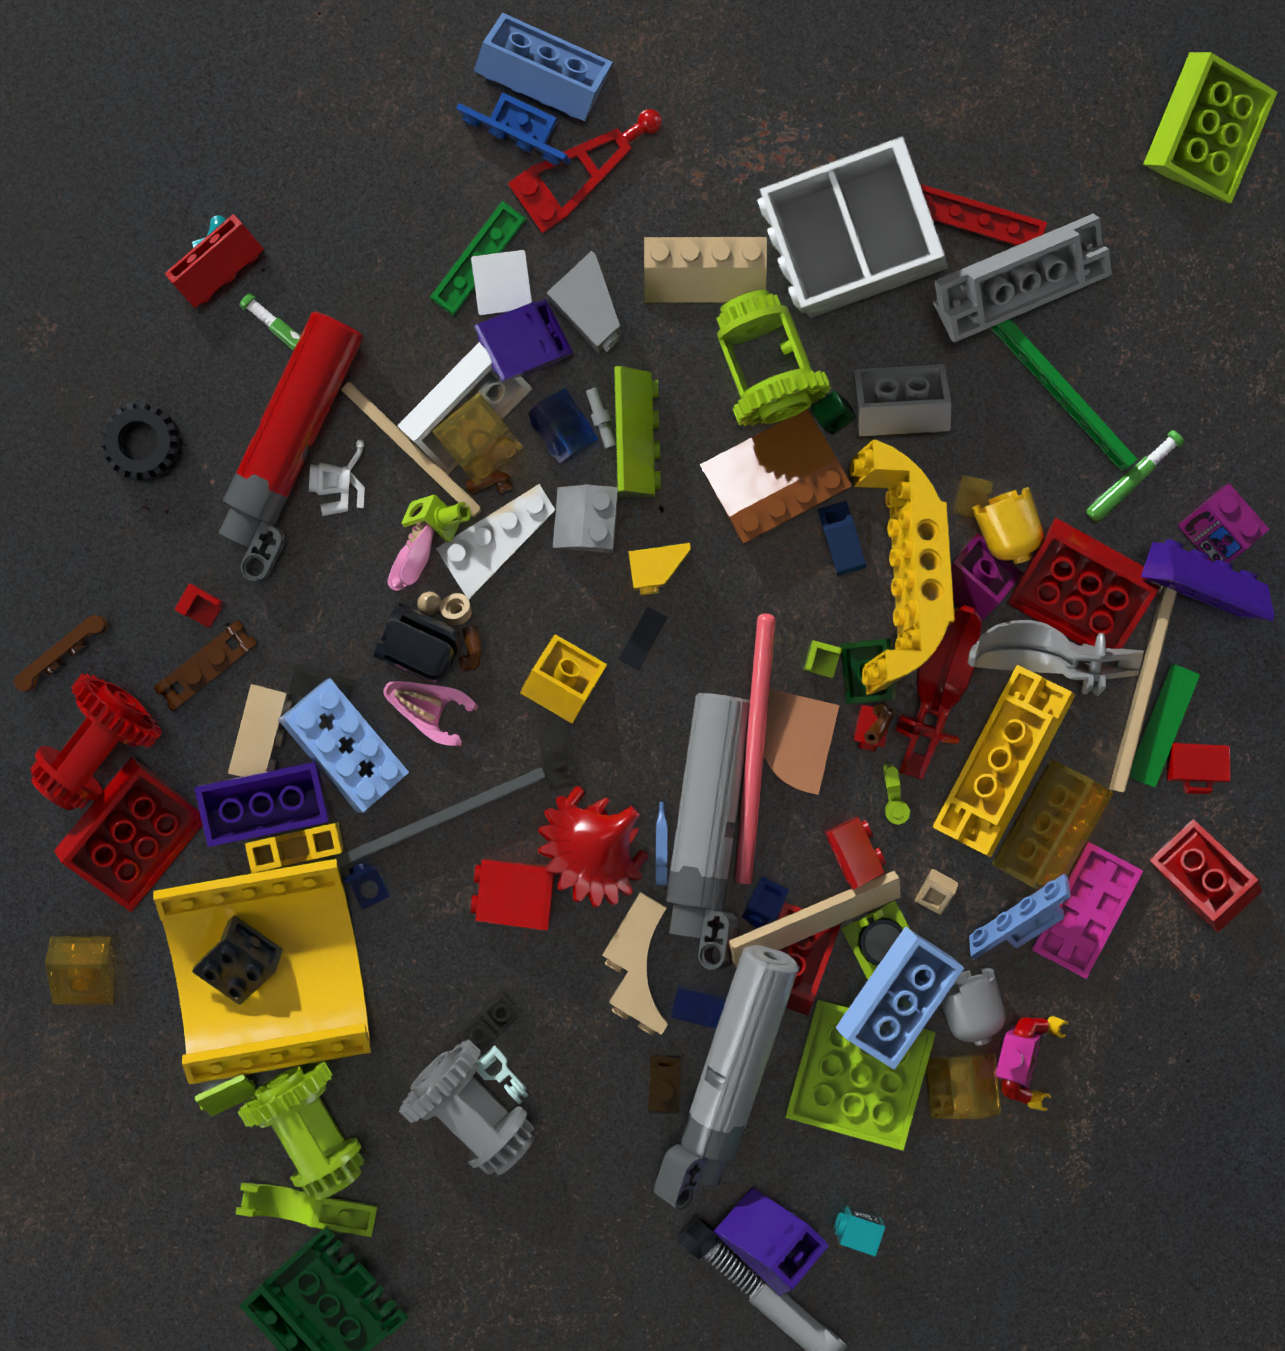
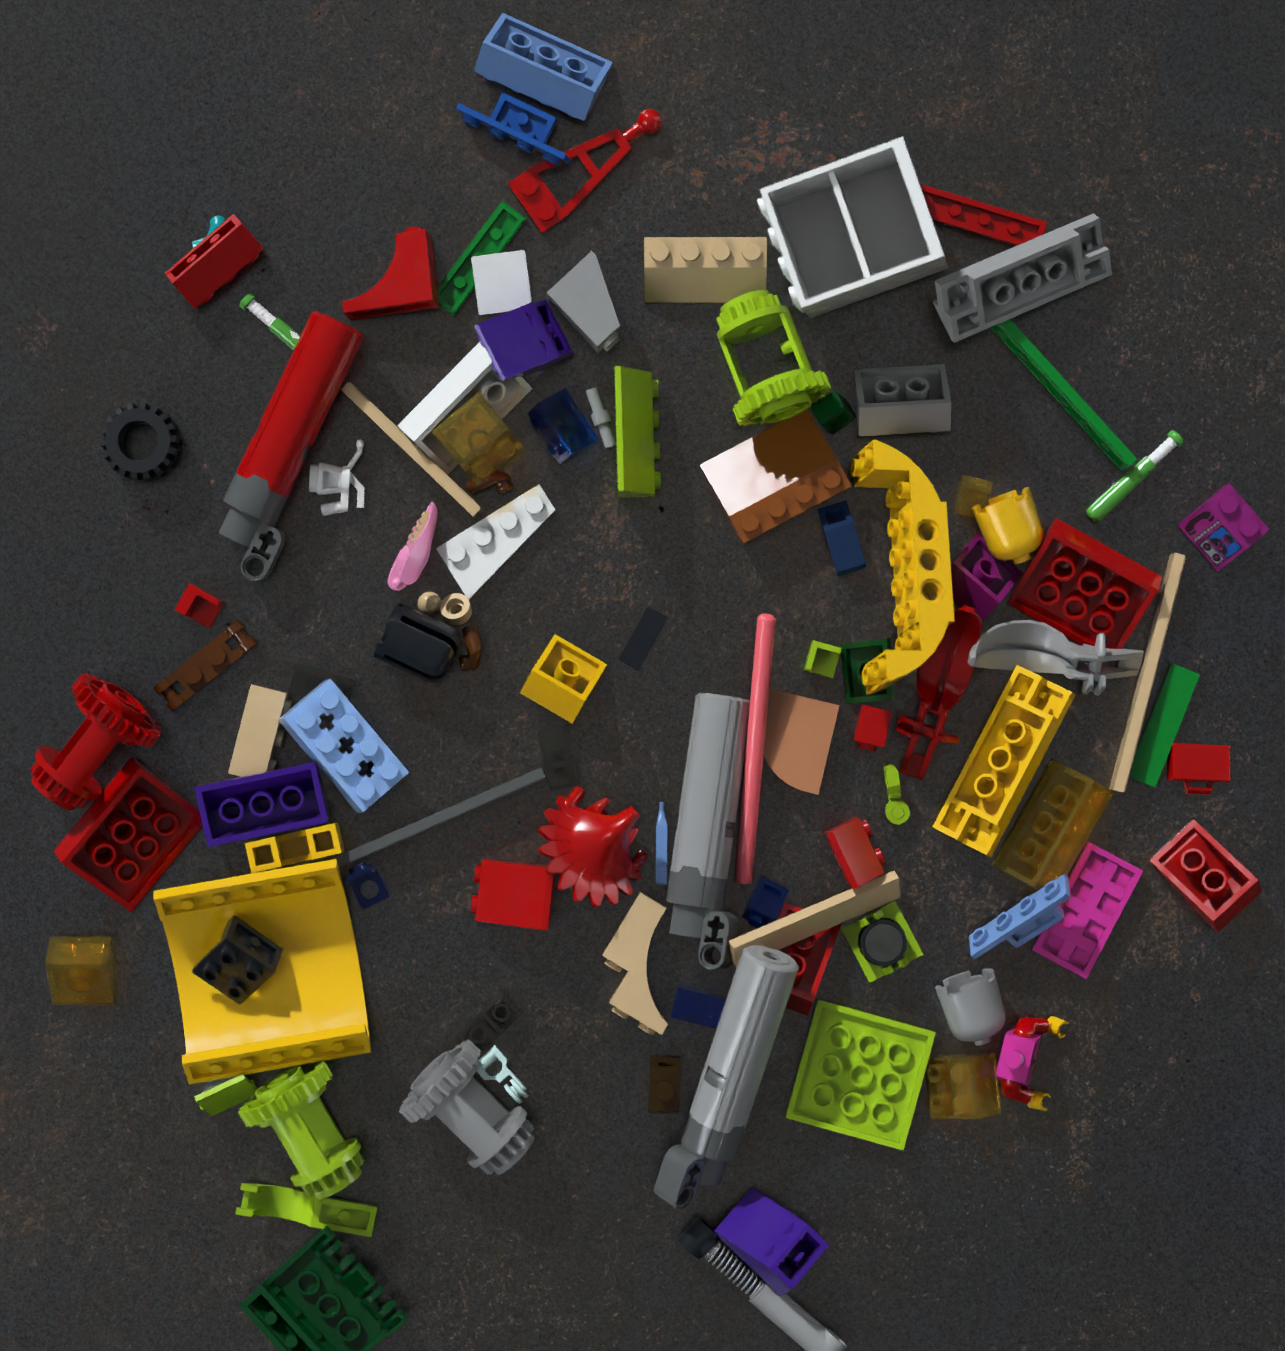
reddish brown plate [14,615,109,692] -> none
bright pink animal [383,681,479,746] -> none
lime bracket [401,494,471,543] -> none
light grey slope [553,485,618,553] -> none
yellow slope [629,543,691,596] -> none
teal brick [834,1206,885,1256] -> none
light blue brick [836,926,964,1070] -> none
reddish brown arm [864,702,894,745] -> none
tan slope [915,869,958,916] -> none
dark purple slope [1141,539,1275,621] -> none
lime slope [1143,52,1277,204] -> none
none -> red arch [342,227,439,321]

